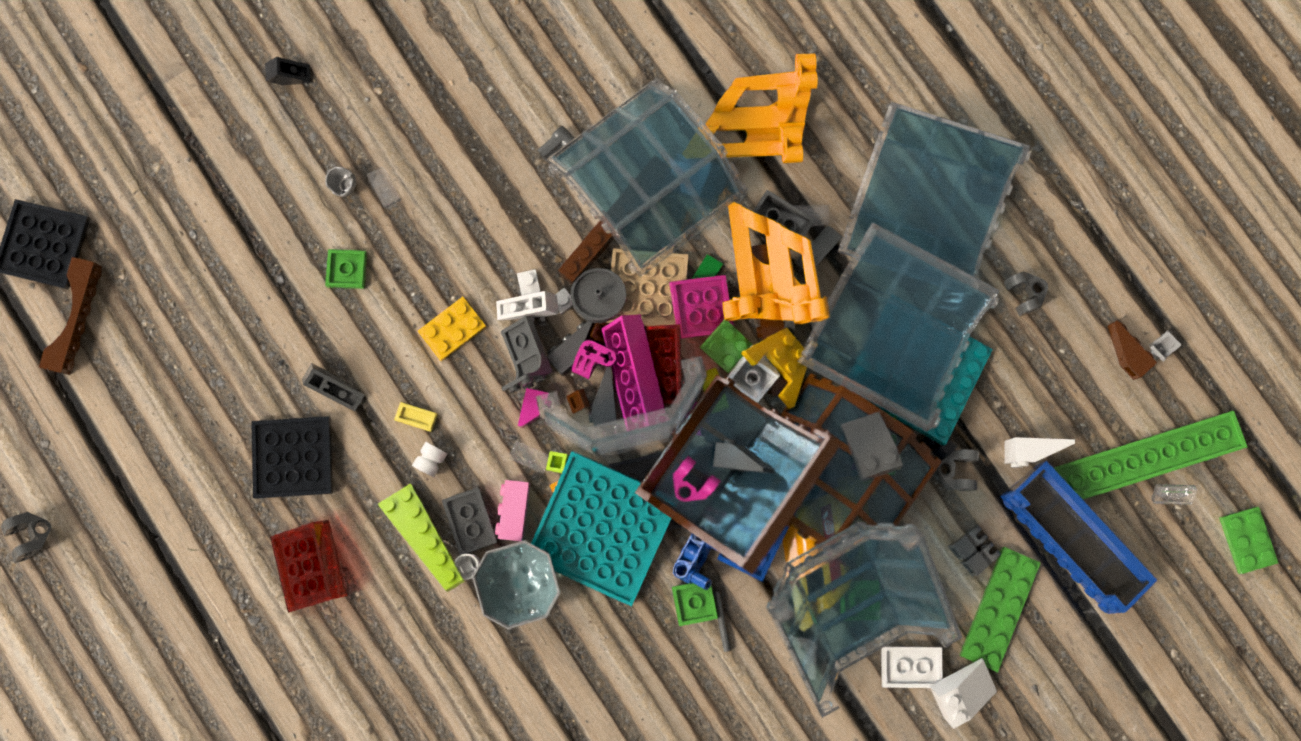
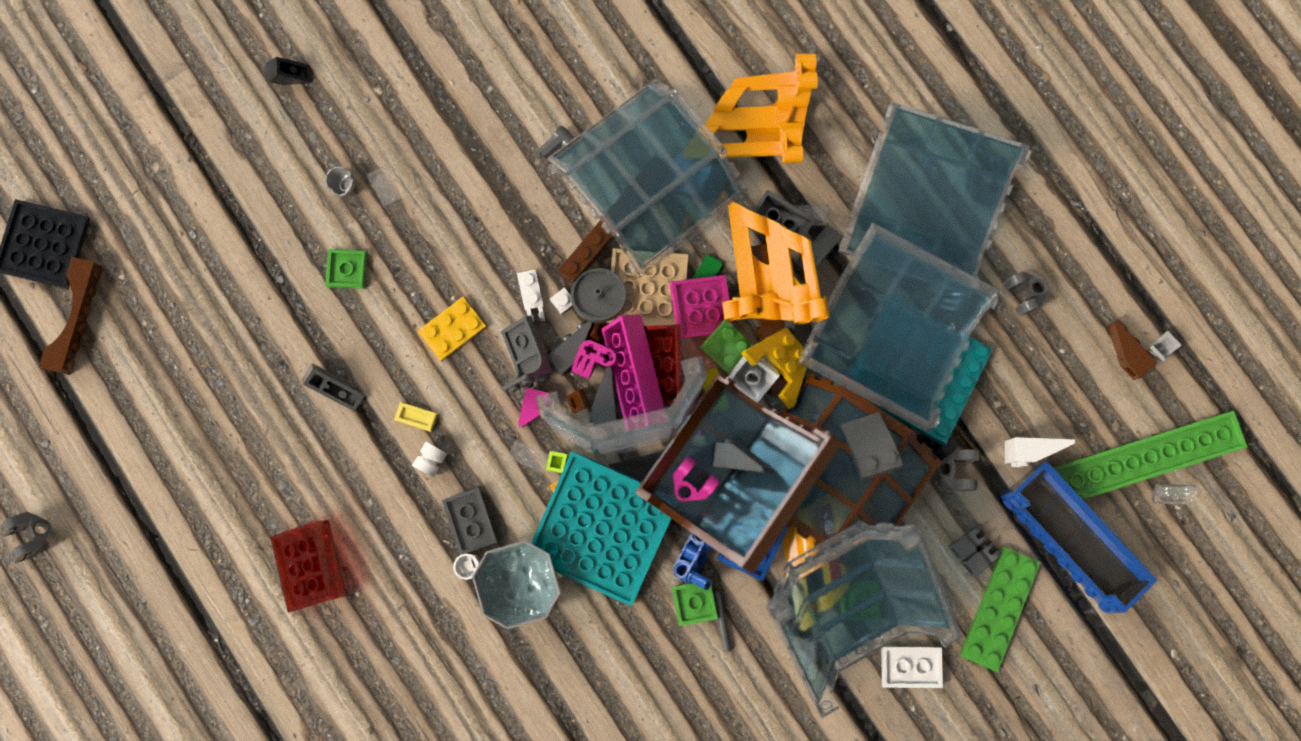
black plate [251,416,333,499] -> none
lime wing [378,483,465,592] -> none
bright pink brick [495,480,530,541] -> none
white slope [497,291,558,320] -> none
white slope [930,658,997,729] -> none
bright green plate [1219,507,1278,574] -> none

